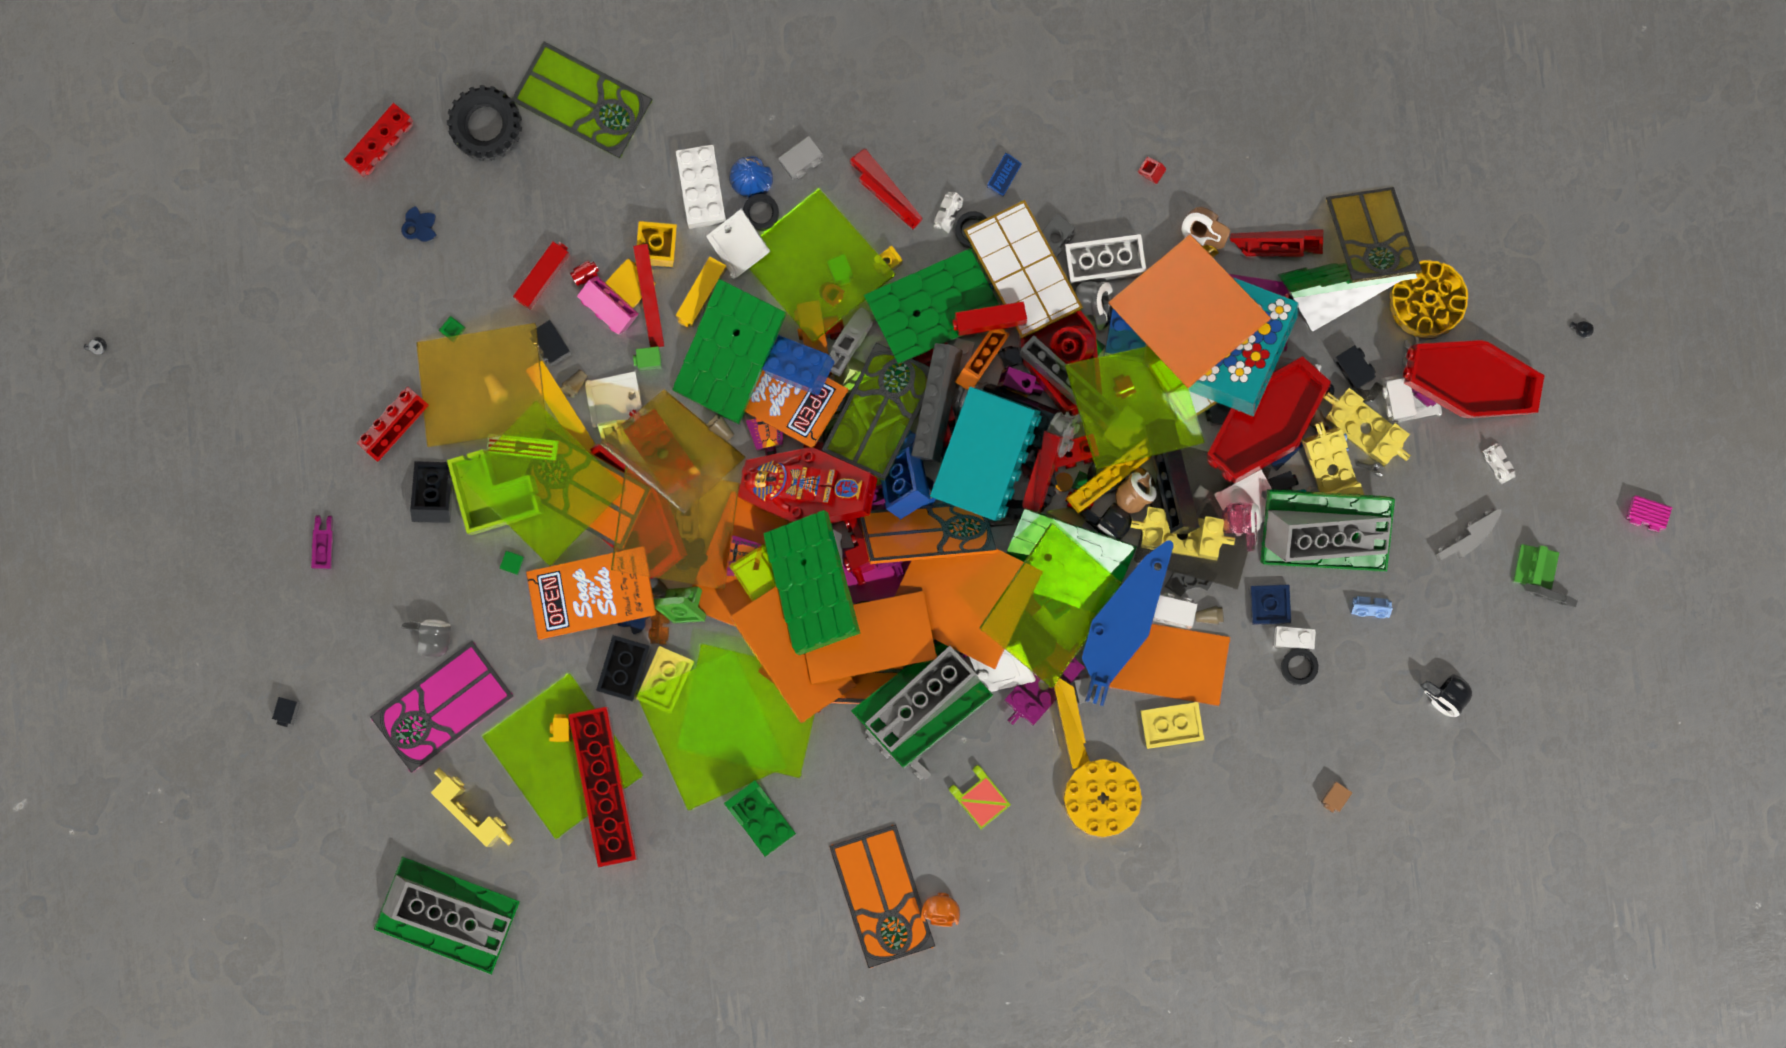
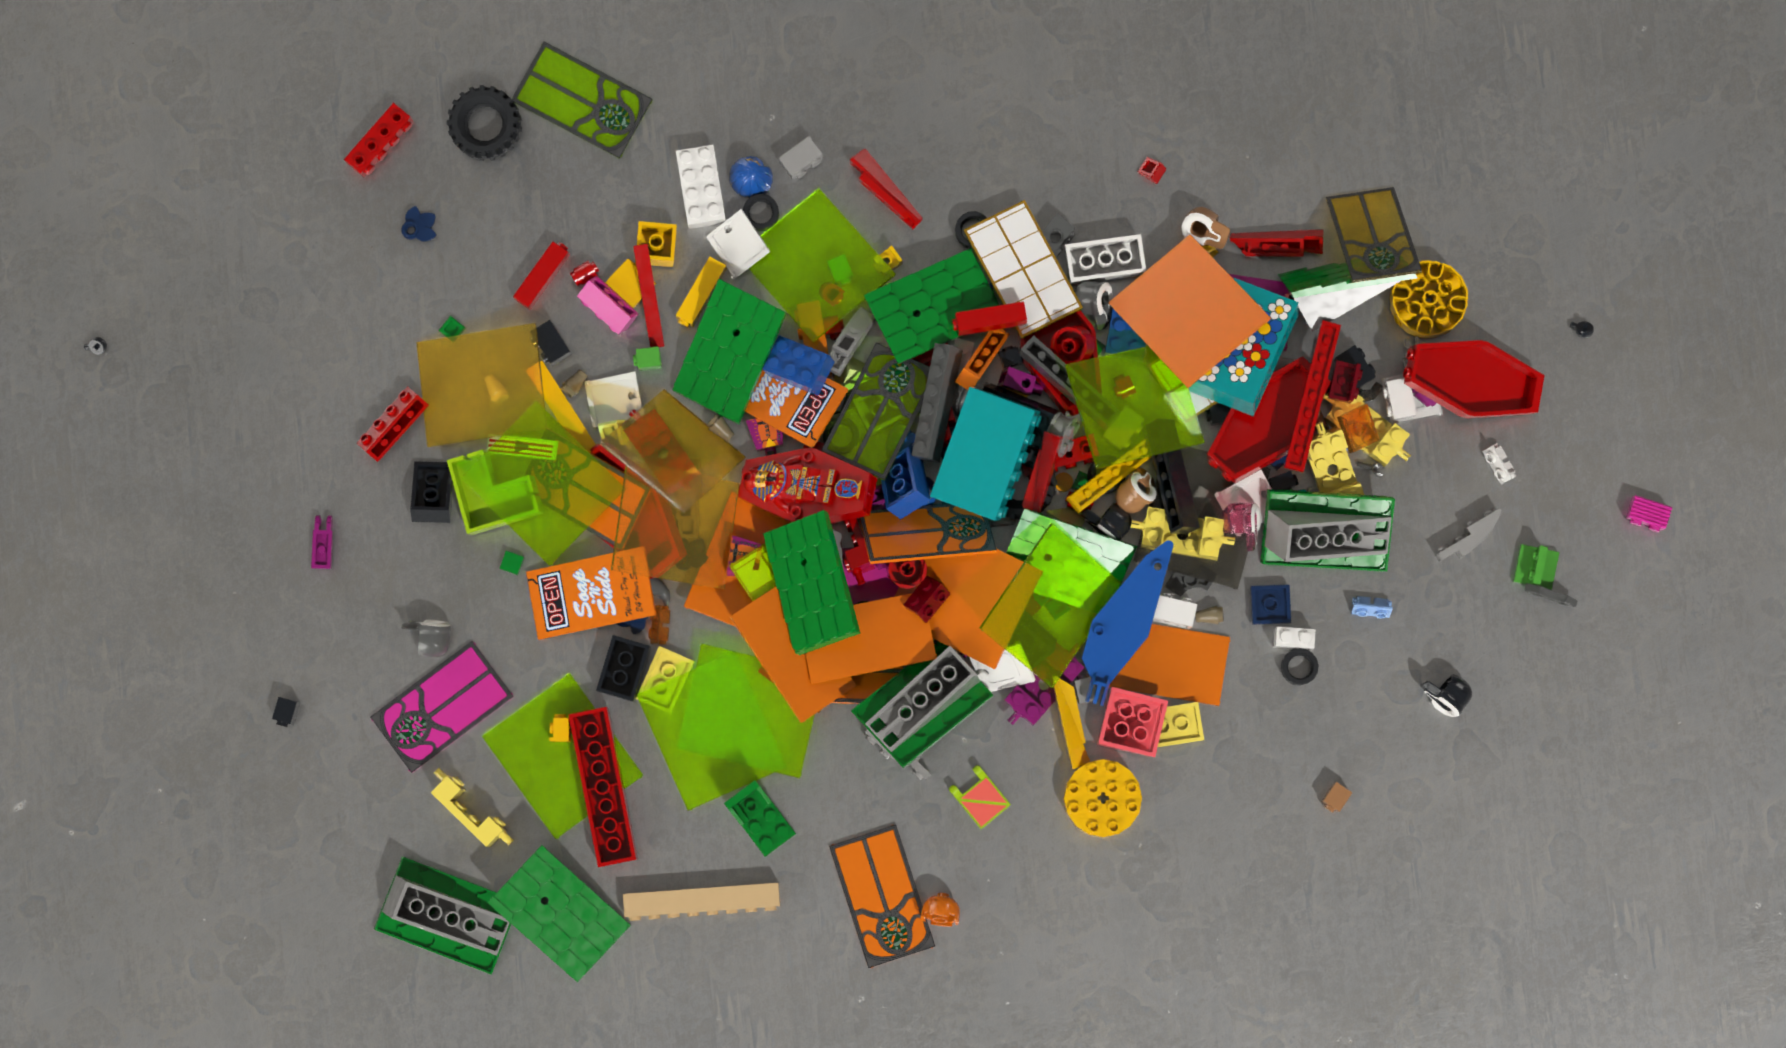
bright green bracket [654,587,706,623] -> none
white hinge [934,192,963,233] -> none
slope [987,153,1022,196] -> none
none -> green piece [487,845,631,982]
none -> tan brick [623,883,781,921]
none -> red brick [886,559,927,589]
none -> dark red bracket [903,575,950,623]
none -> coral slope [1097,687,1168,757]
none -> red plate [1284,320,1341,473]
none -> dark red bracket [1328,360,1363,404]
none -> clear orange tile [1337,404,1380,453]

